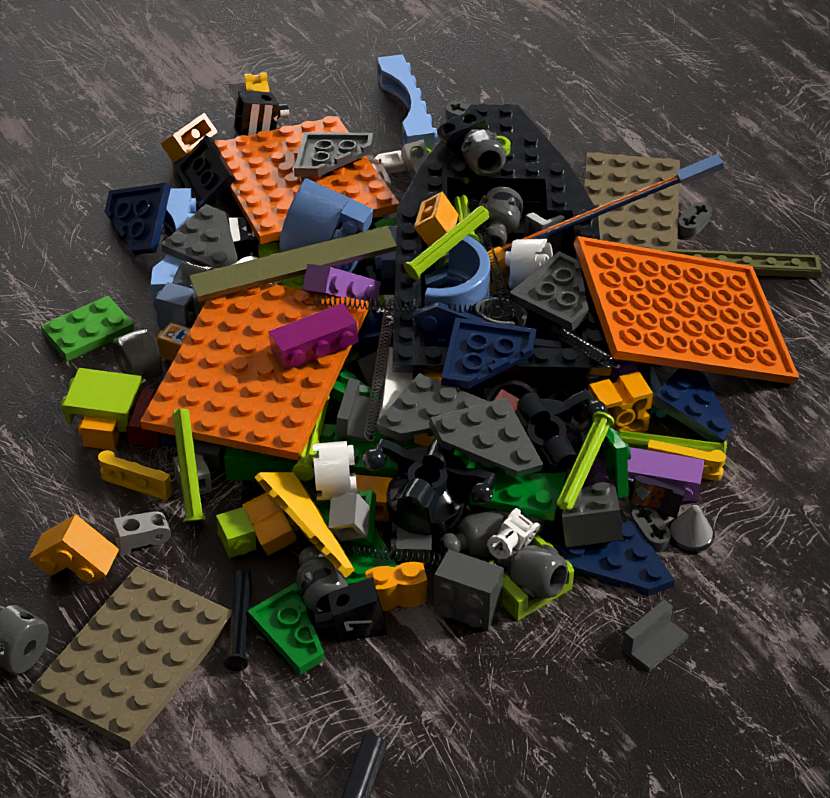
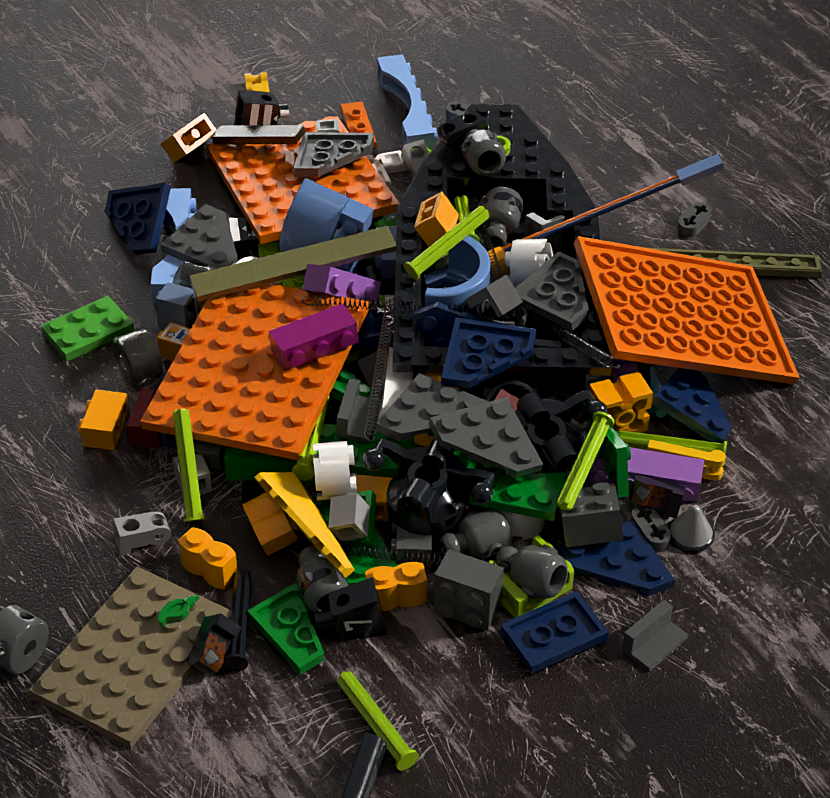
light orange brick [29,514,119,584] -> none
lime panel [61,368,143,432] -> none
yellow plate [98,450,172,501] -> none
black plate [175,135,236,209] -> none
lime brick [216,507,256,558] -> none
white connector [487,508,540,559] -> none
dark tan plate [584,152,680,249] -> none
none -> green piece [158,594,200,628]
none -> light orange brick [178,528,237,589]
none -> black leg [188,613,241,677]
none -> tile [211,125,306,144]
none -> light grey tile [315,119,340,133]
none -> lime axle [337,671,419,771]
none -> orange plate [340,101,377,149]
none -> dark grey panel [465,274,523,317]
none -> dark blue plate [500,591,609,674]

